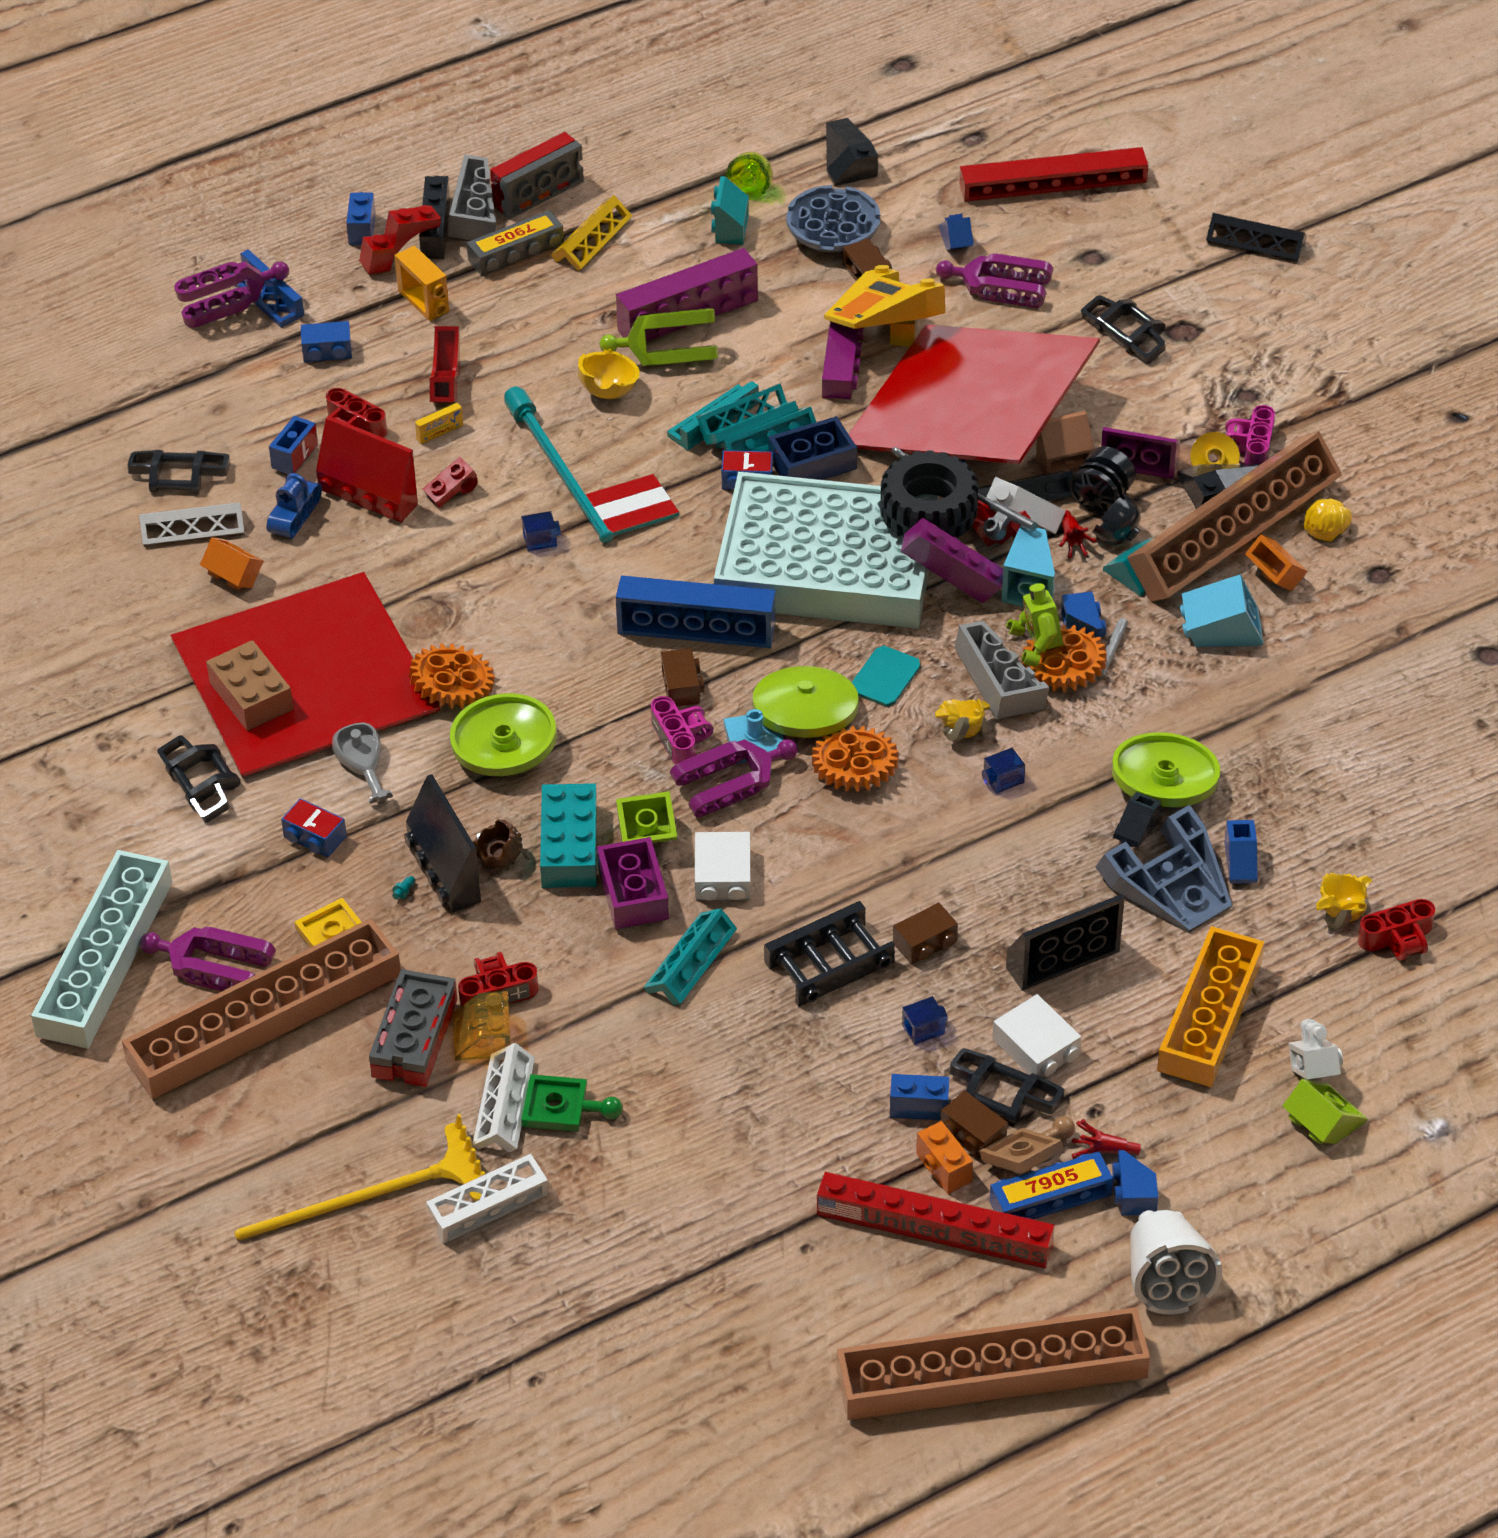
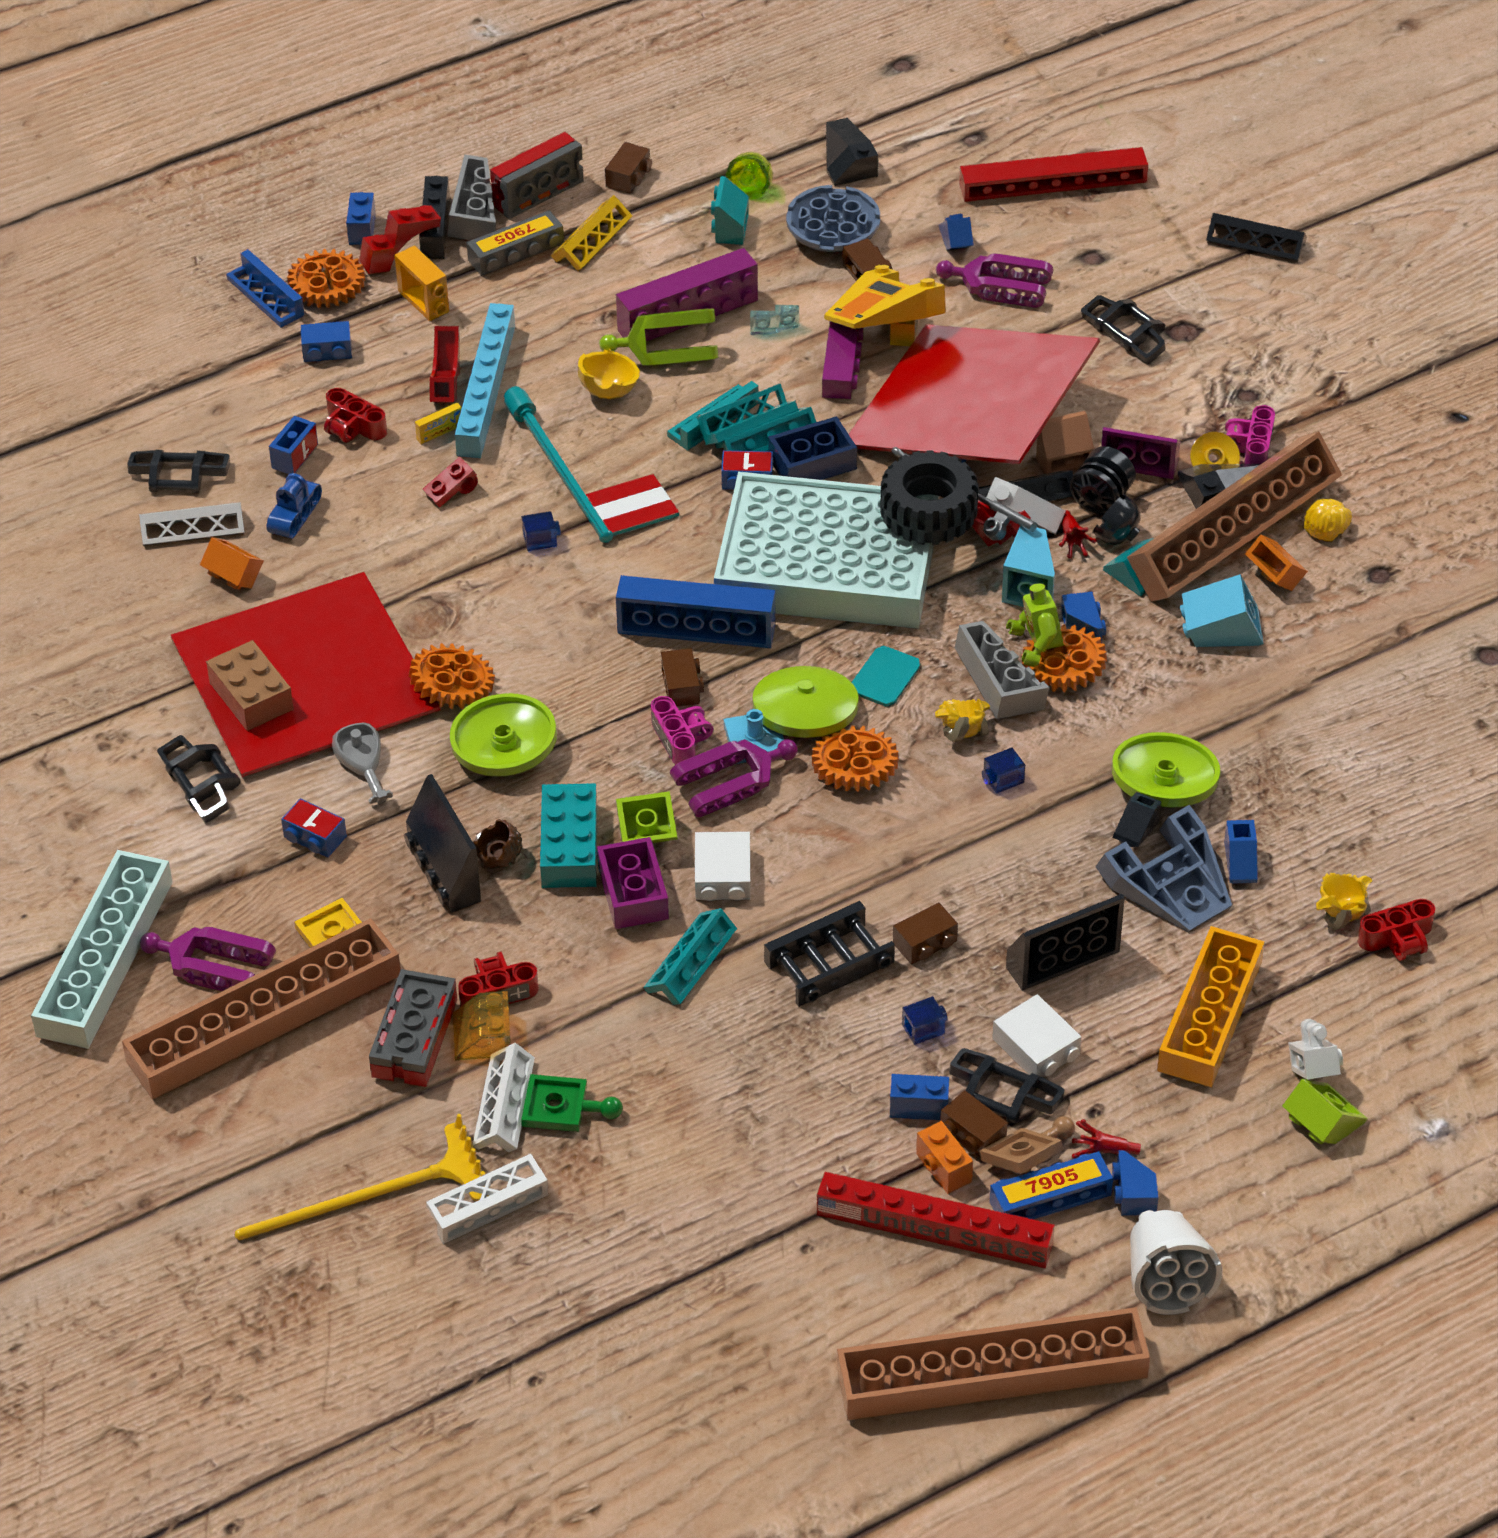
magenta piece [174,261,290,328] -> none
red slope [316,416,418,523] -> none
teal piece [392,876,416,900] -> none
magenta brick [901,518,1003,604] -> none
light grey bar [1095,618,1128,679] -> none
none -> orange gear [287,249,365,308]
none -> medium azure brick [455,303,515,458]
none -> reddish brown brick [605,142,652,194]
none -> clear light blue slope [750,305,799,335]

